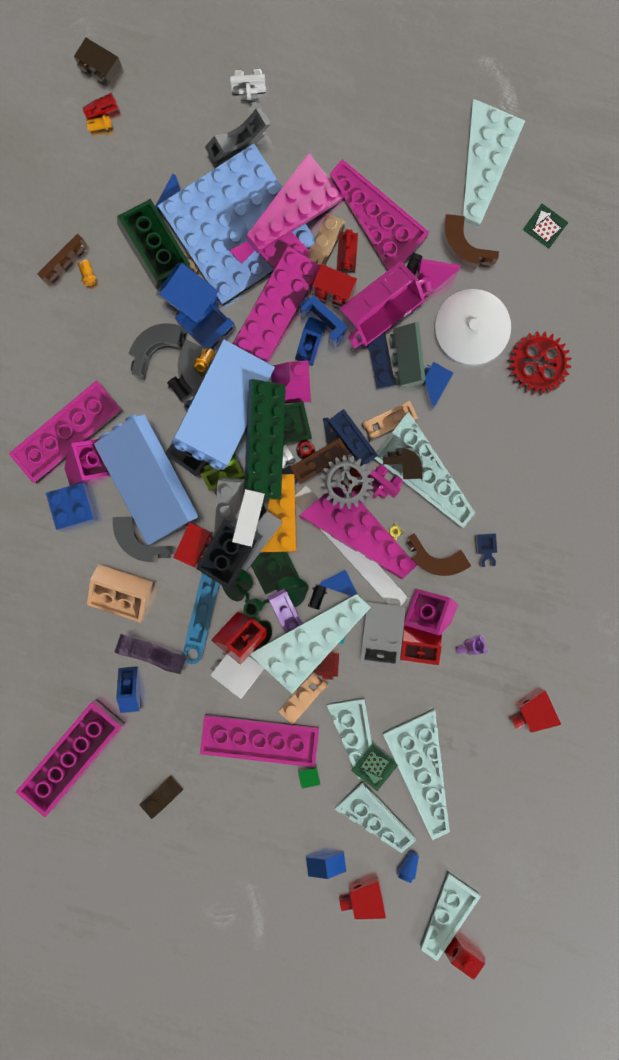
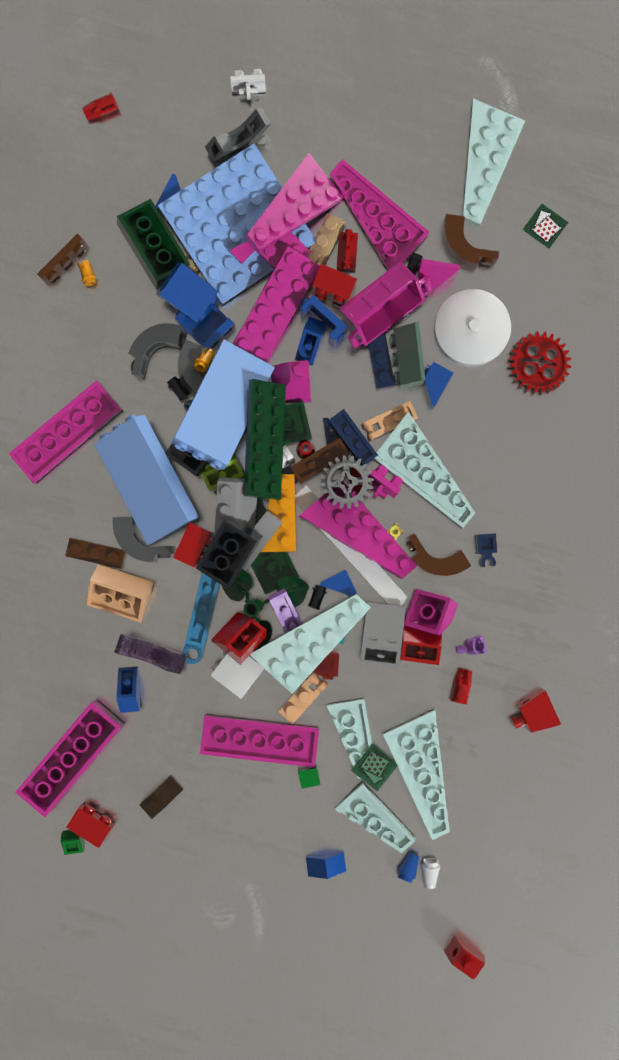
blue brick [46,482,97,531] -> none
dark pink slope [64,439,110,486] -> none
dark brown brick [74,37,121,83] -> none
light orange pin [86,114,112,132] -> none
white sticker [232,489,265,547] -> none
red torso [339,877,386,920] -> none
dark brown brick [383,446,424,479] -> none
light aqua wing [421,873,481,961] -> none
none -> green slope [60,830,84,855]
none -> reddish brown plate [65,538,126,569]
none -> red brick [66,804,114,848]
none -> white cone [421,858,440,889]
none -> red hinge [450,668,472,705]

